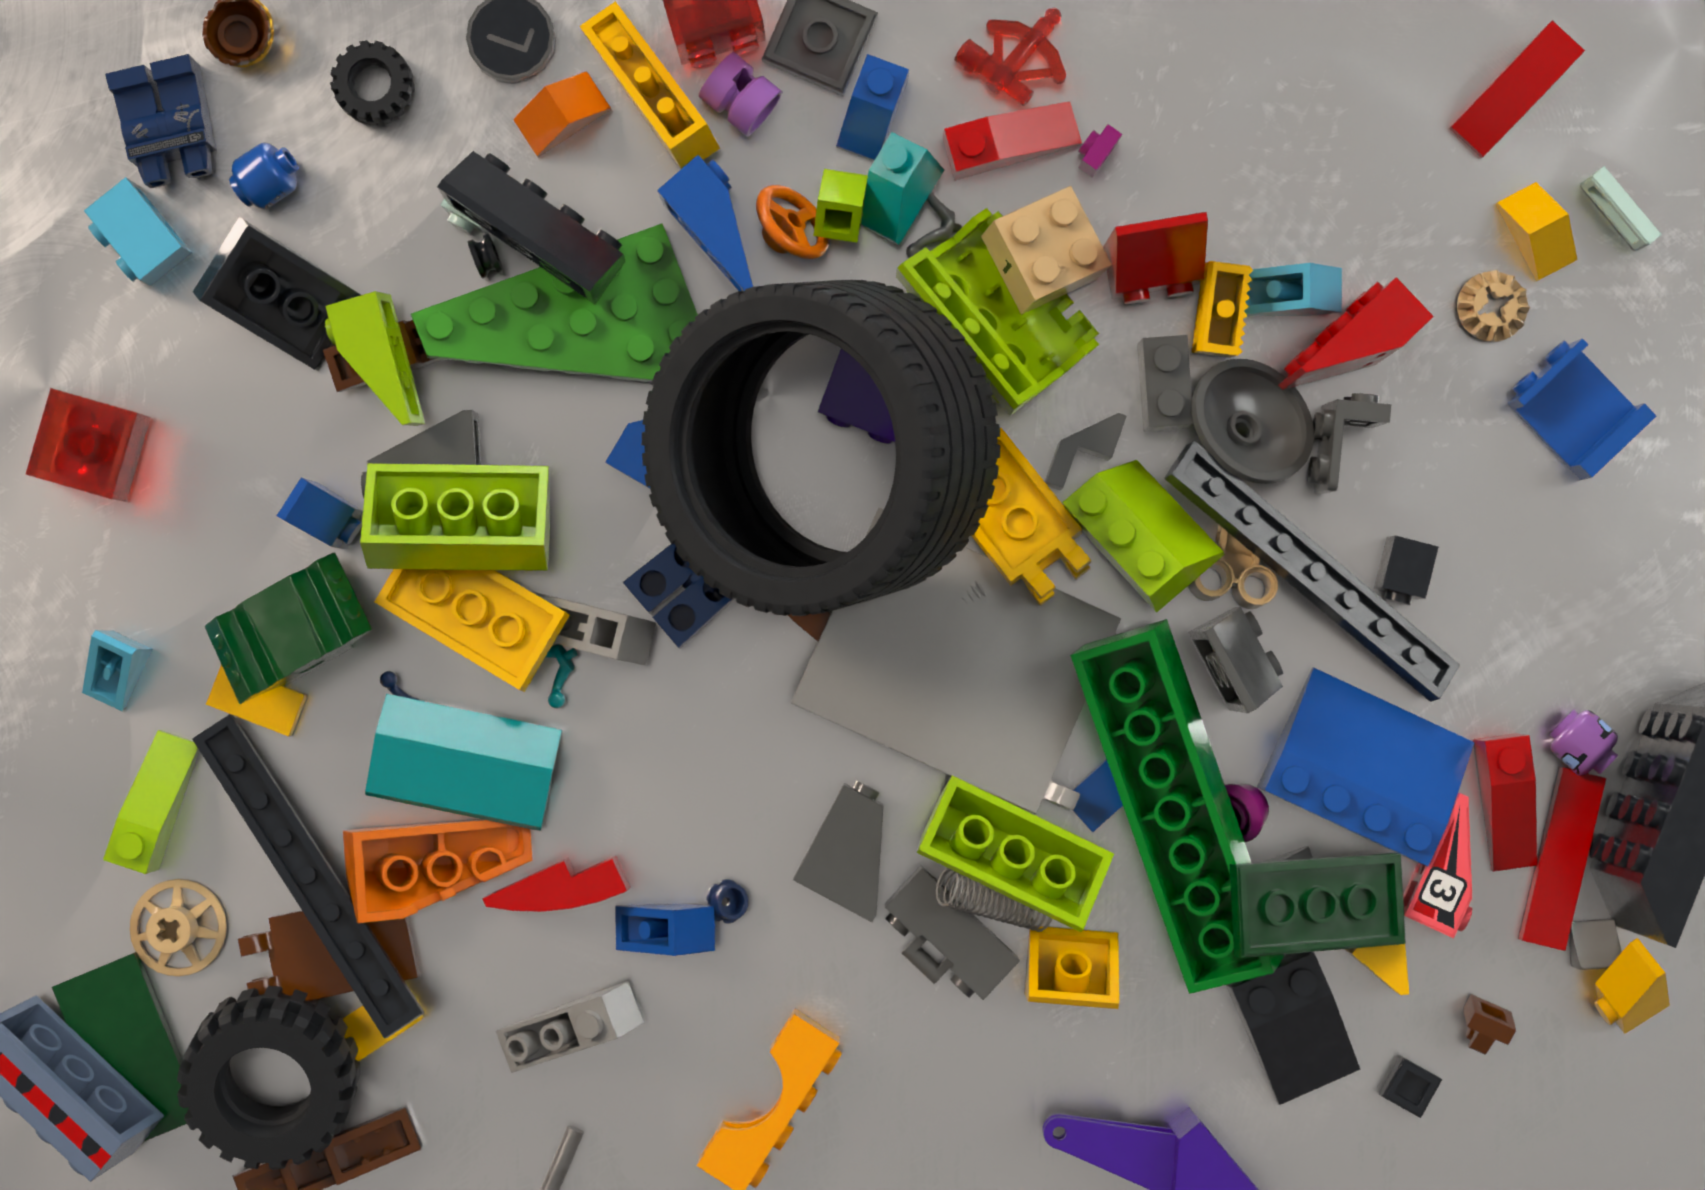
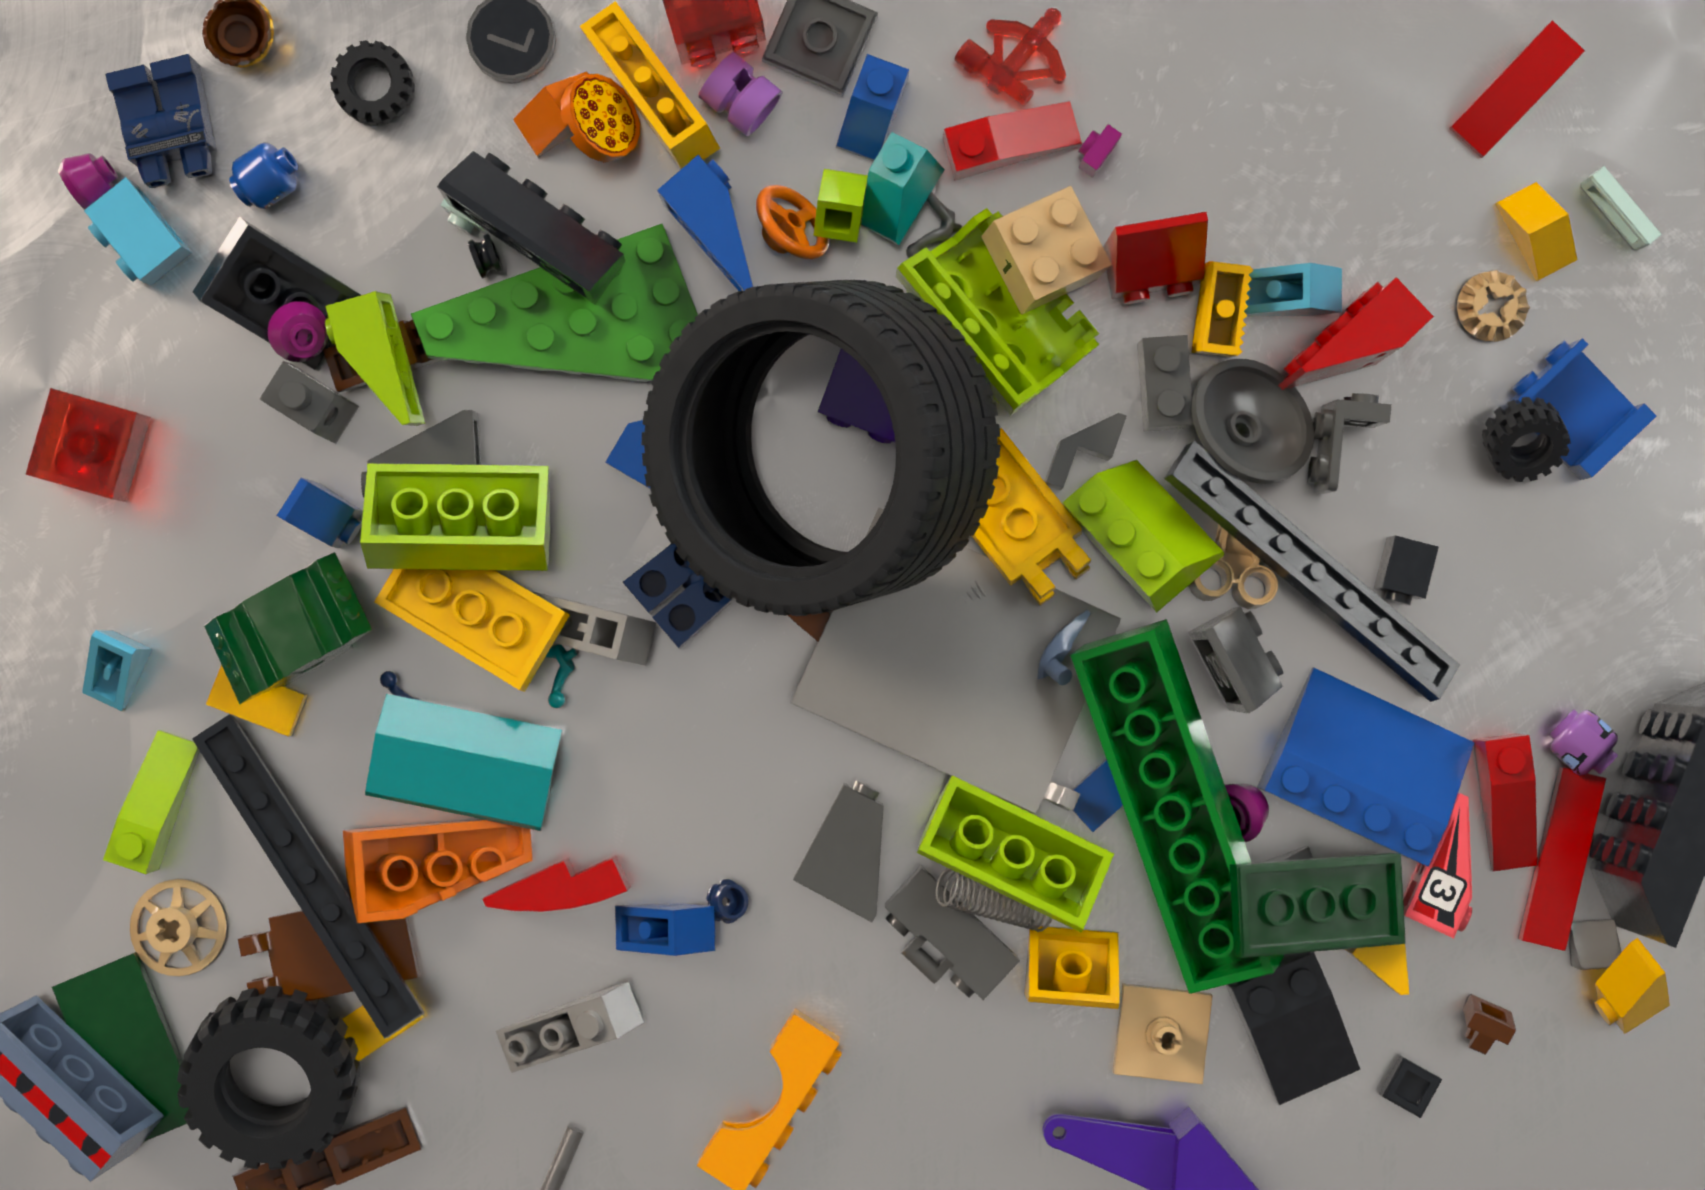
none -> magenta cone [58,153,118,210]
none -> dark grey torso [260,361,359,444]
none -> magenta cone [268,301,329,362]
none -> tile [560,74,640,163]
none -> sand blue bar [1037,610,1091,686]
none -> tan tile [1113,983,1213,1084]
none -> black tyre [1482,397,1571,482]

